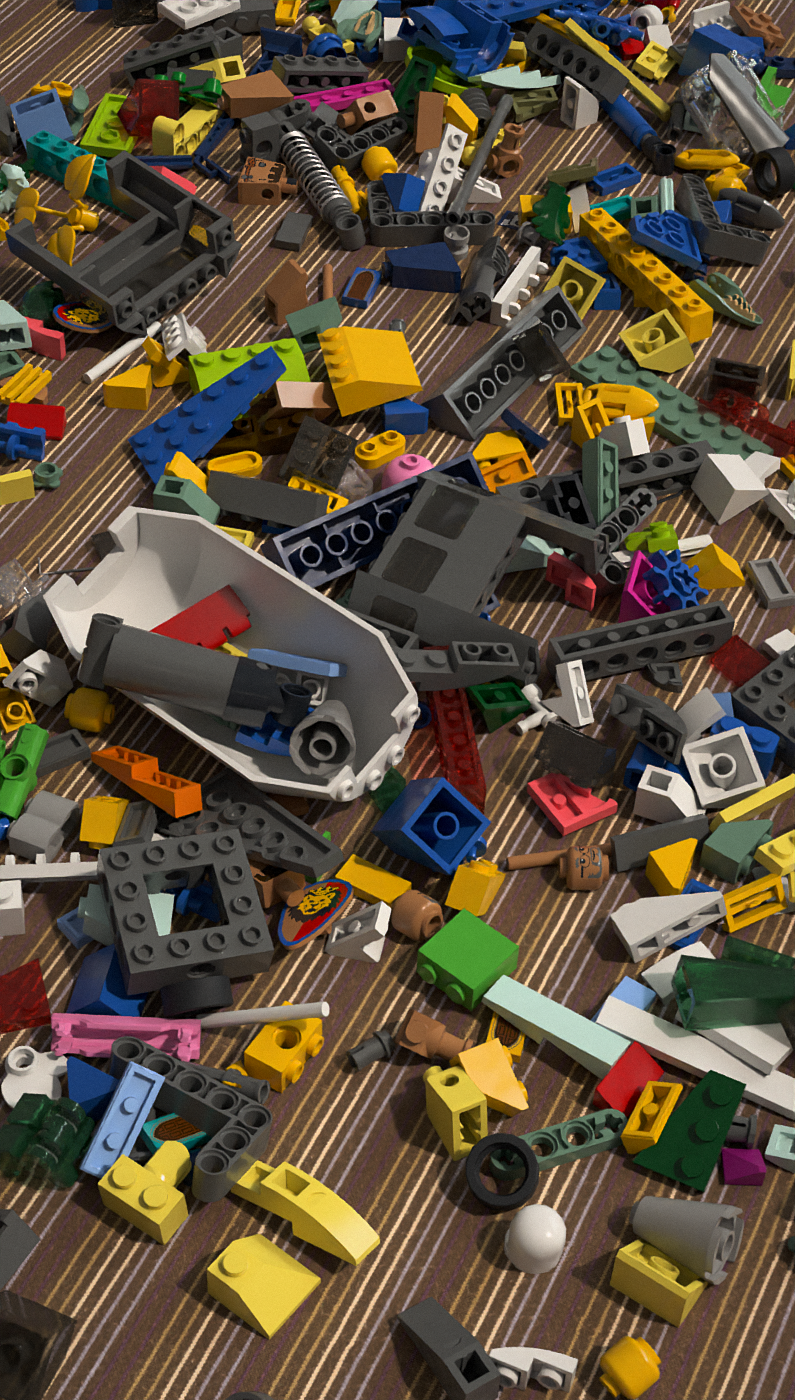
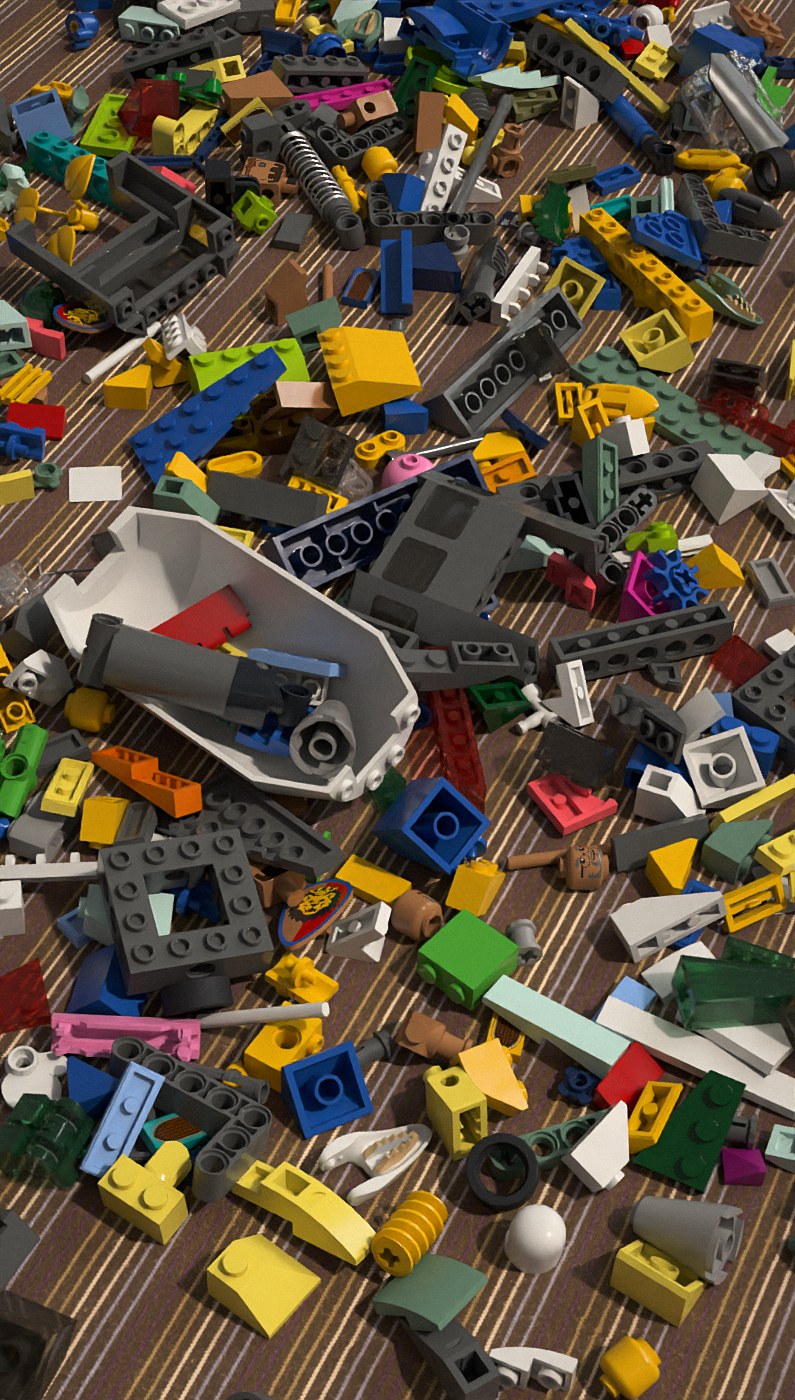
none -> light yellow tile [40,757,95,817]
none -> blue piece [65,12,99,50]
none -> white sticker [69,466,122,502]
none -> light aqua slope [118,5,180,44]
none -> black brick [205,161,260,222]
none -> light yellow tile [220,96,274,147]
none -> lime brick [232,190,278,236]
none -> yellow hips [265,951,339,1004]
none -> blue slope [281,1040,374,1139]
none -> white animal [318,1124,432,1206]
none -> yellow piece [371,1190,449,1277]
none -> sand green slope [371,1253,489,1332]
none -> blue slope [373,52,407,76]
none -> blue panel [381,230,413,315]
none -> dark grey piece [383,429,508,468]
none -> light grey bush [505,919,543,966]
none -> dark blue plate [557,1066,600,1105]
none -> white slope [561,1100,629,1193]

